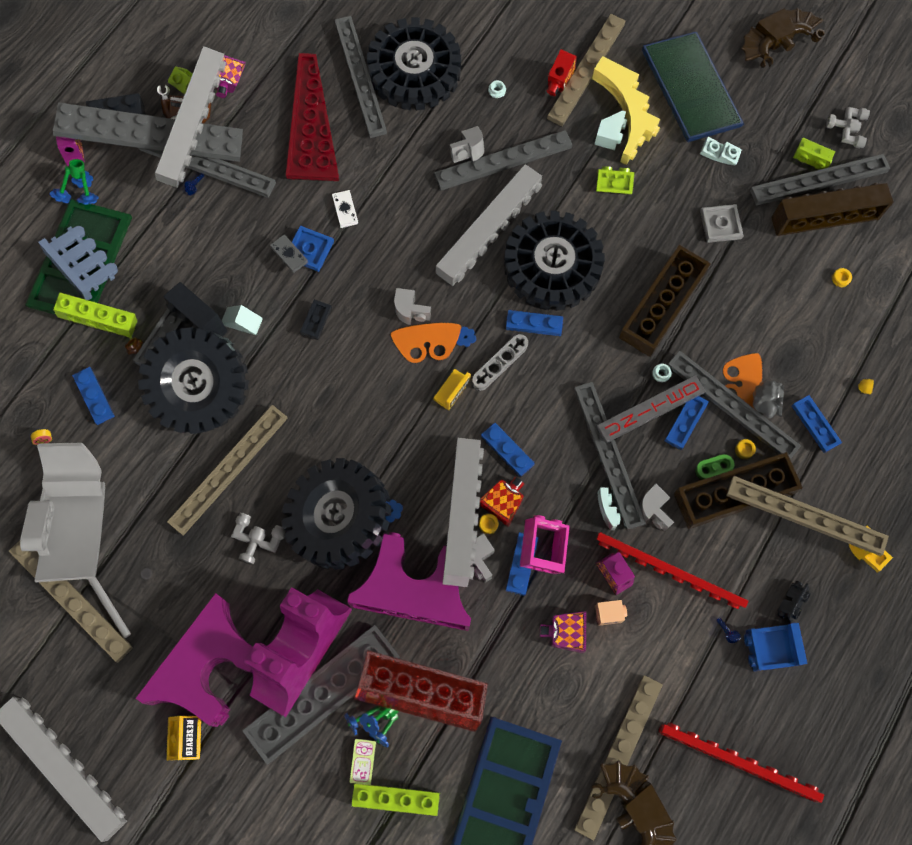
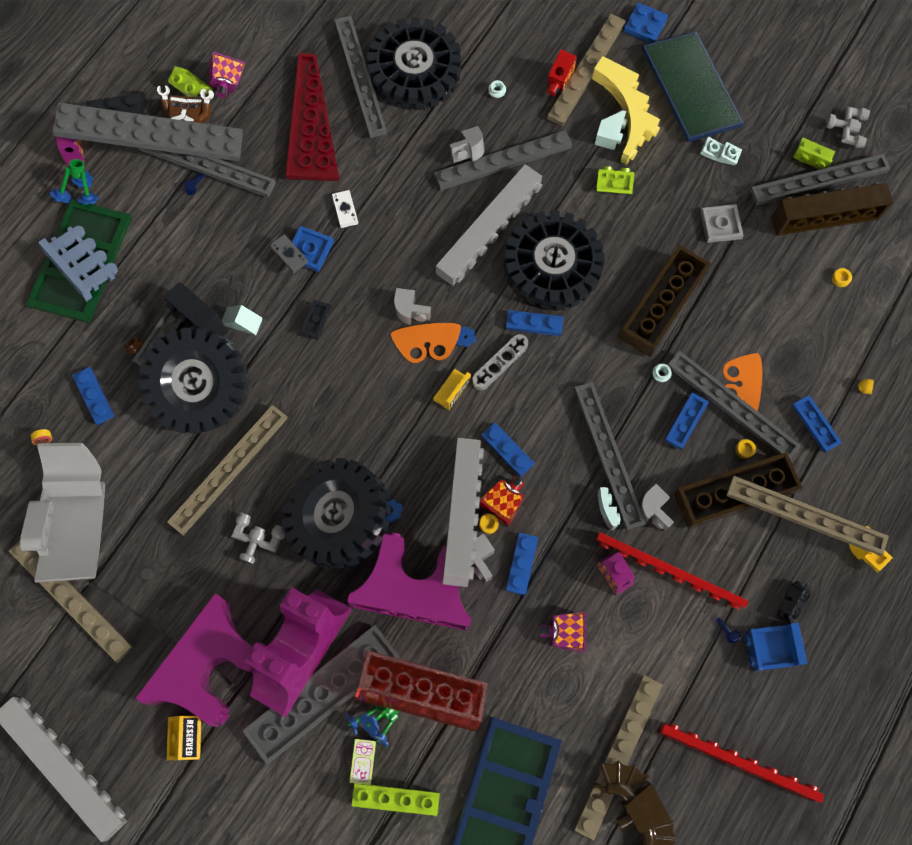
lime brick [53,293,137,338] -> none
light grey bar [87,577,131,638] -> none
light grey brick [155,46,226,188] -> none
dark pink window [520,515,569,574] -> none
light nougat brick [595,600,627,626] -> none
flat silver tile [596,375,706,443] -> none
bright green plate [695,454,734,480] -> none
dark brown torso [741,8,825,68] -> none
dark grey animal [753,380,784,418] -> none
none -> blue plate [624,3,669,43]

